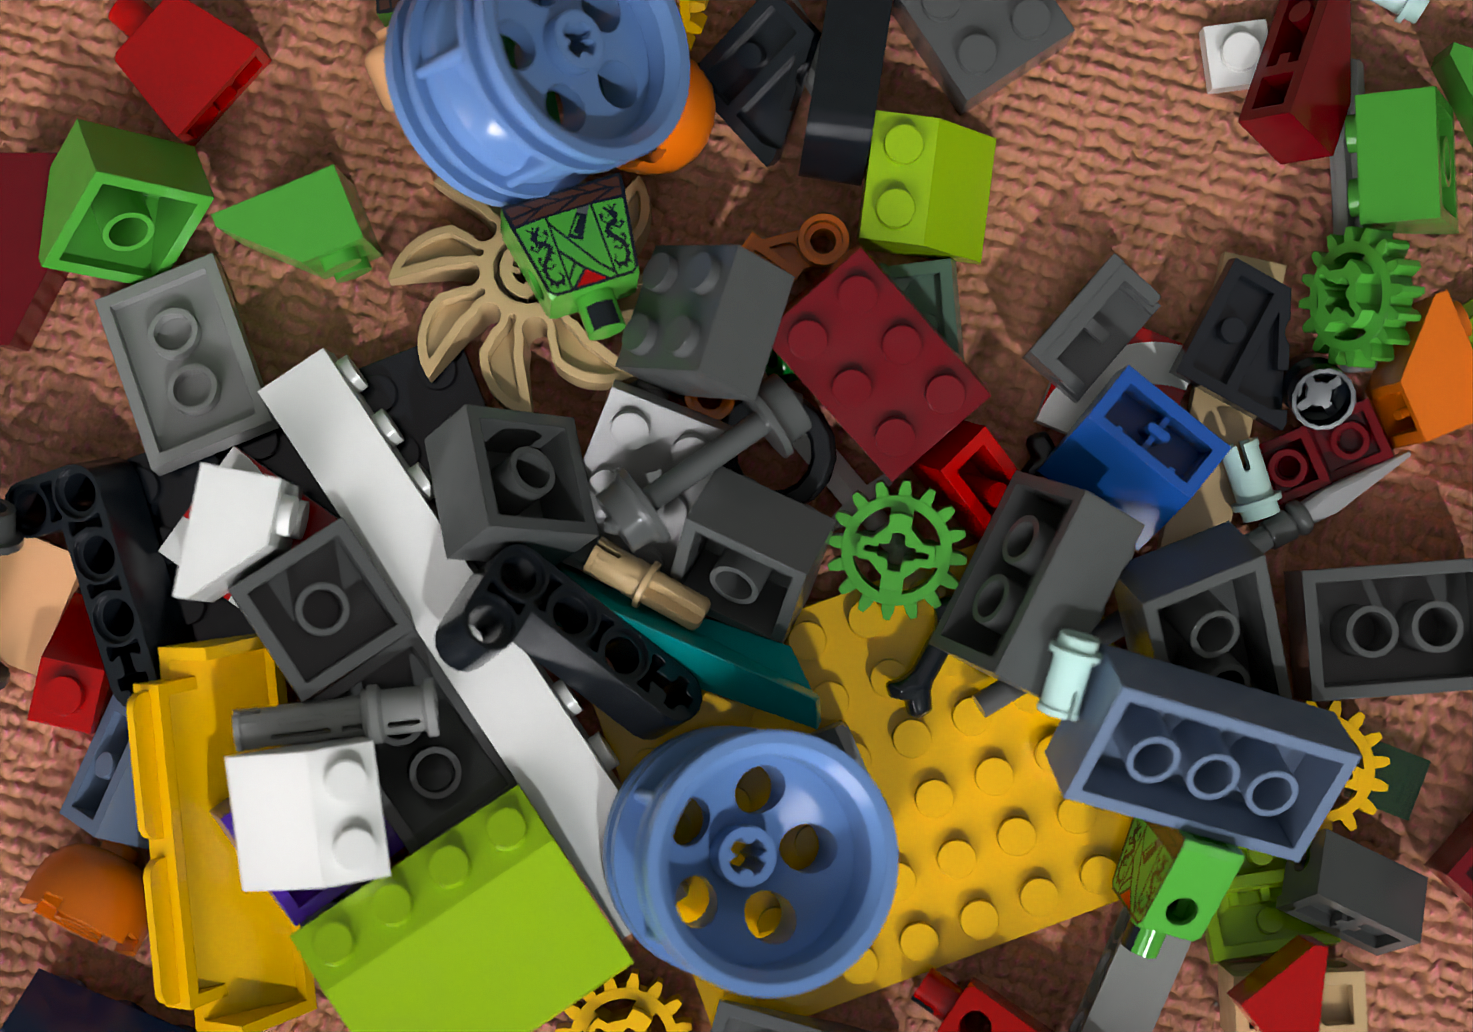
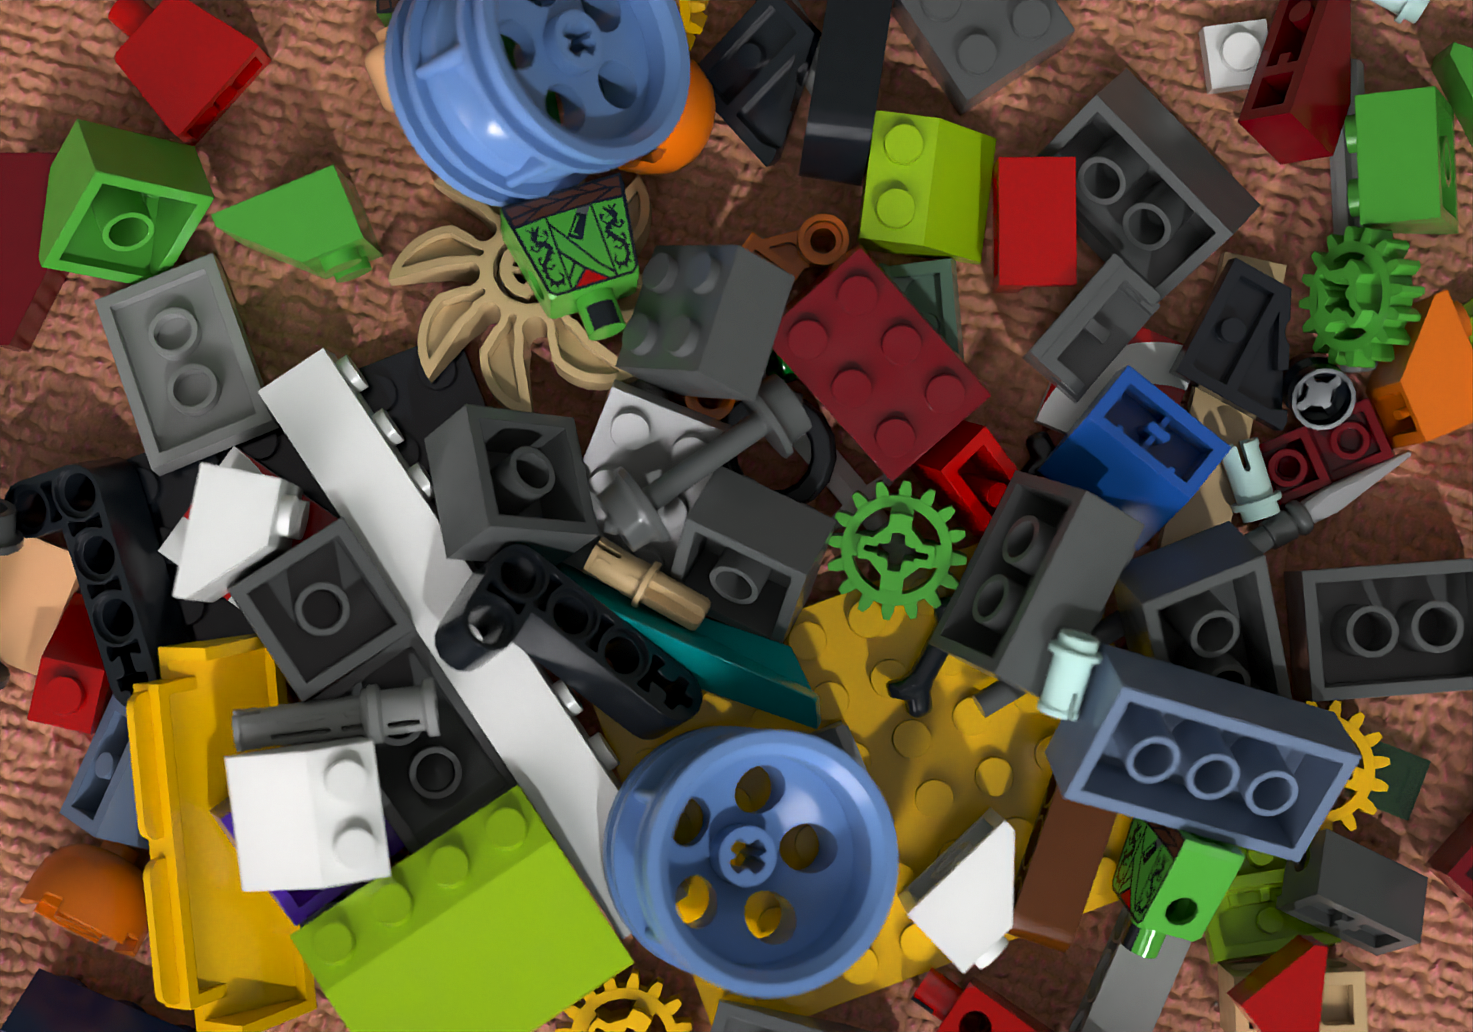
none -> white slope [898,807,1015,974]
none -> red panel [992,157,1077,293]
none -> reddish brown beam [1007,773,1118,953]
none -> dark grey slope [1036,68,1260,303]

